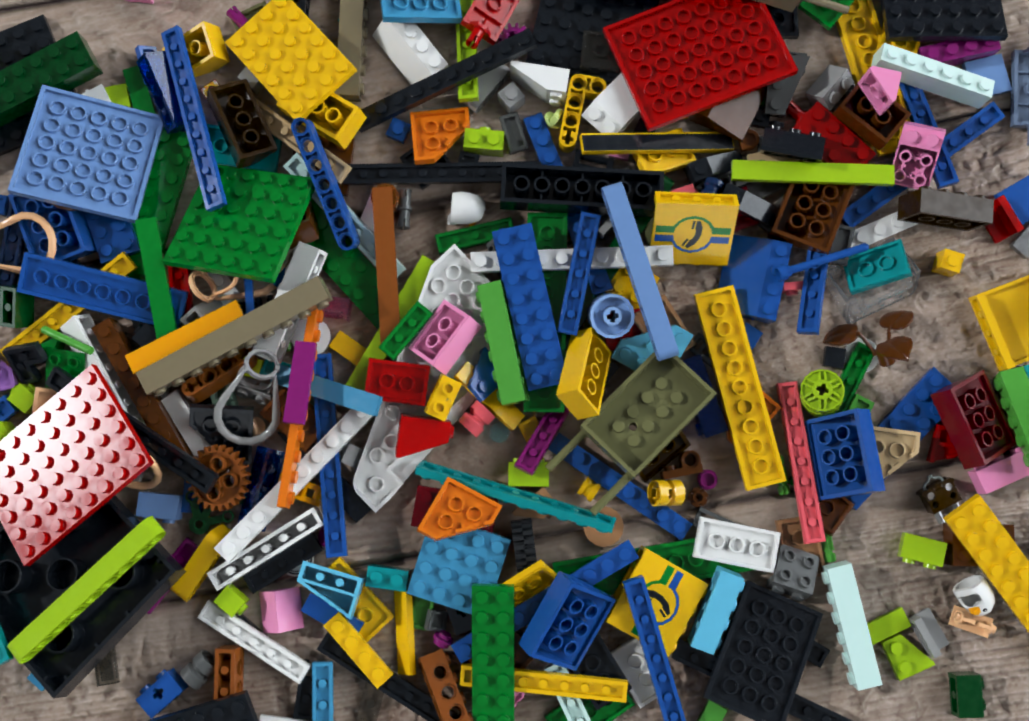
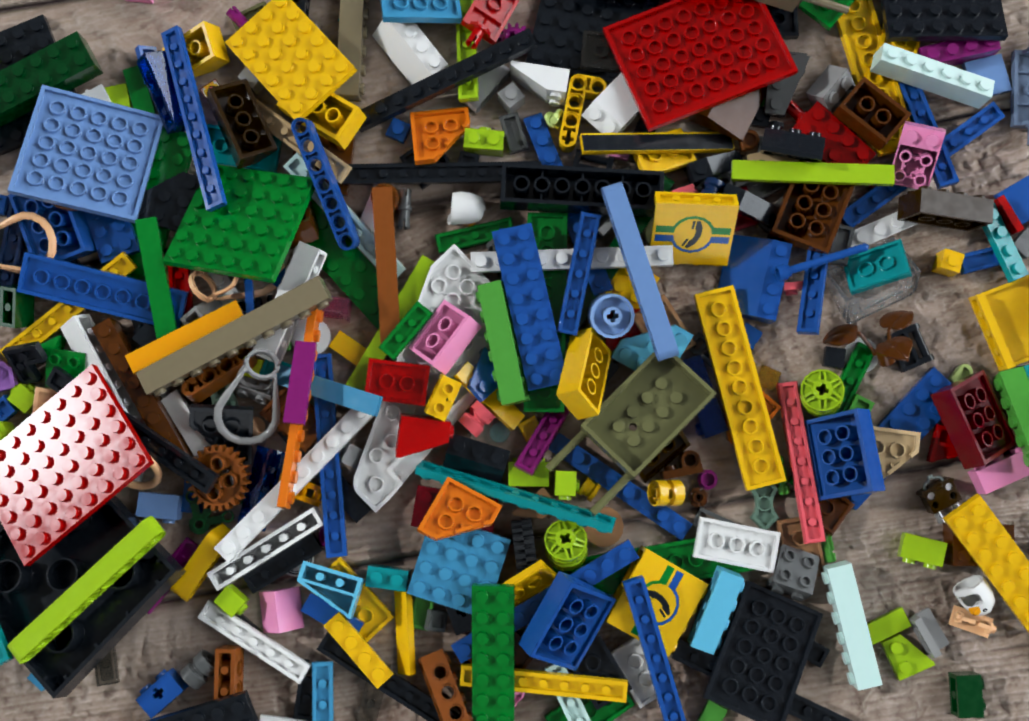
bright green bar [41,326,94,355] -> none
magenta plate [433,630,454,649] -> none
bright pink slope [857,66,902,116] -> none
none -> black plate [138,172,200,232]
none -> black slope [443,434,511,483]
none -> lime wheel [544,520,588,571]
none -> lime brick [554,470,580,500]
none -> sand green tile [749,484,779,530]
none -> clear yellow tile [758,365,781,391]
none -> black plate [885,323,935,373]
none -> yellowish green tile [947,364,973,383]
none -> blue tile [960,247,1000,275]
none -> teal plate [982,203,1029,283]

